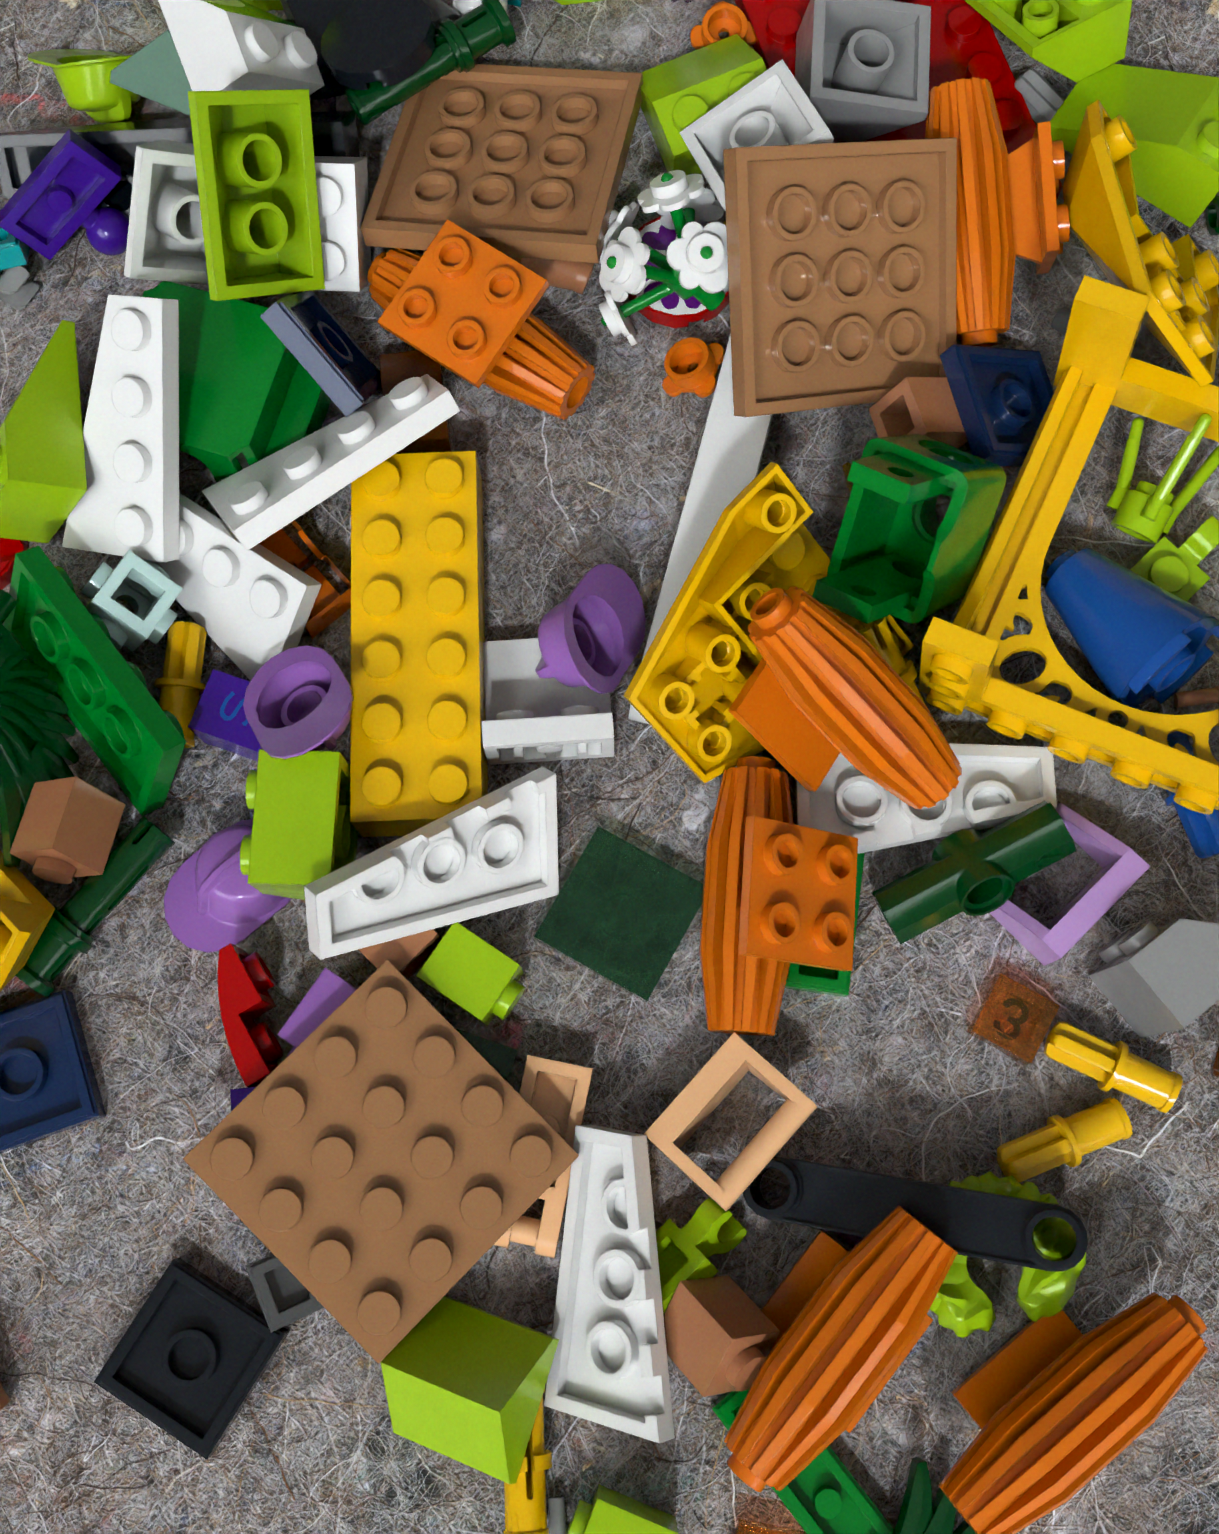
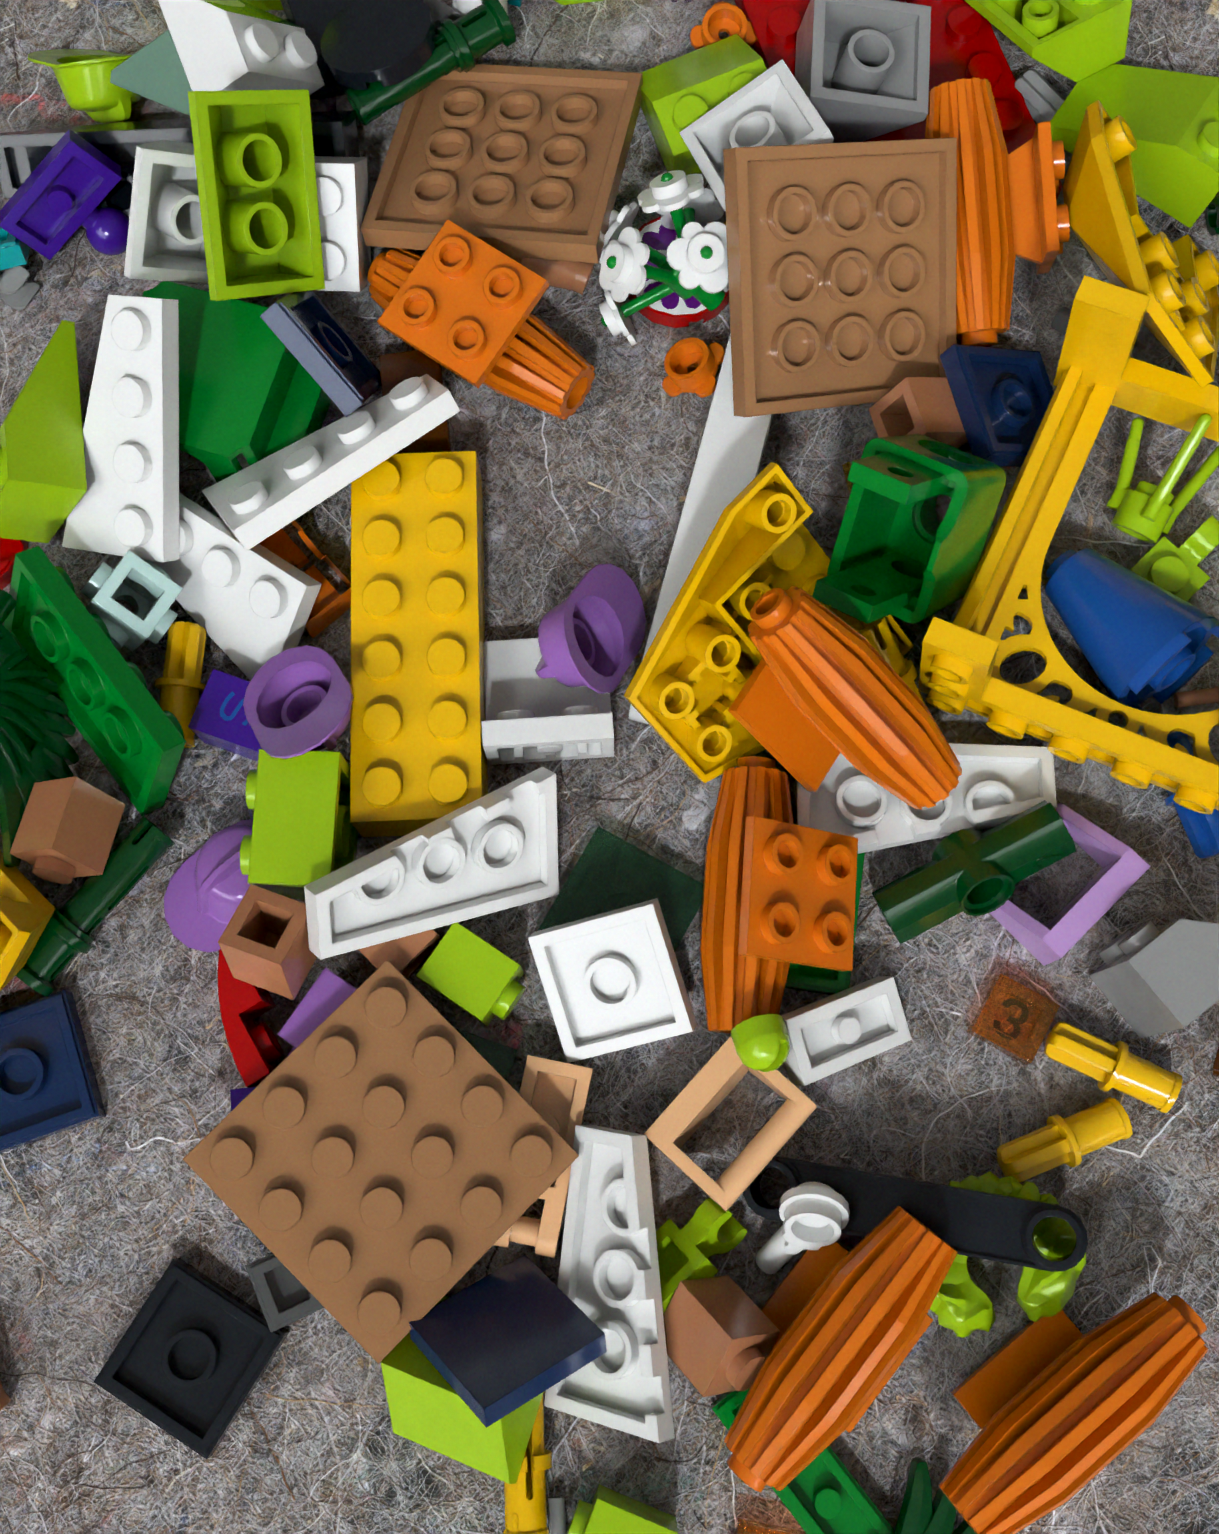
none -> nougat brick [218,884,317,1000]
none -> dark blue tile [409,1254,607,1428]
none -> white plate [528,898,697,1063]
none -> lime hinge [731,1014,790,1072]
none -> white plate [756,1182,850,1274]
none -> white plate [781,976,912,1086]

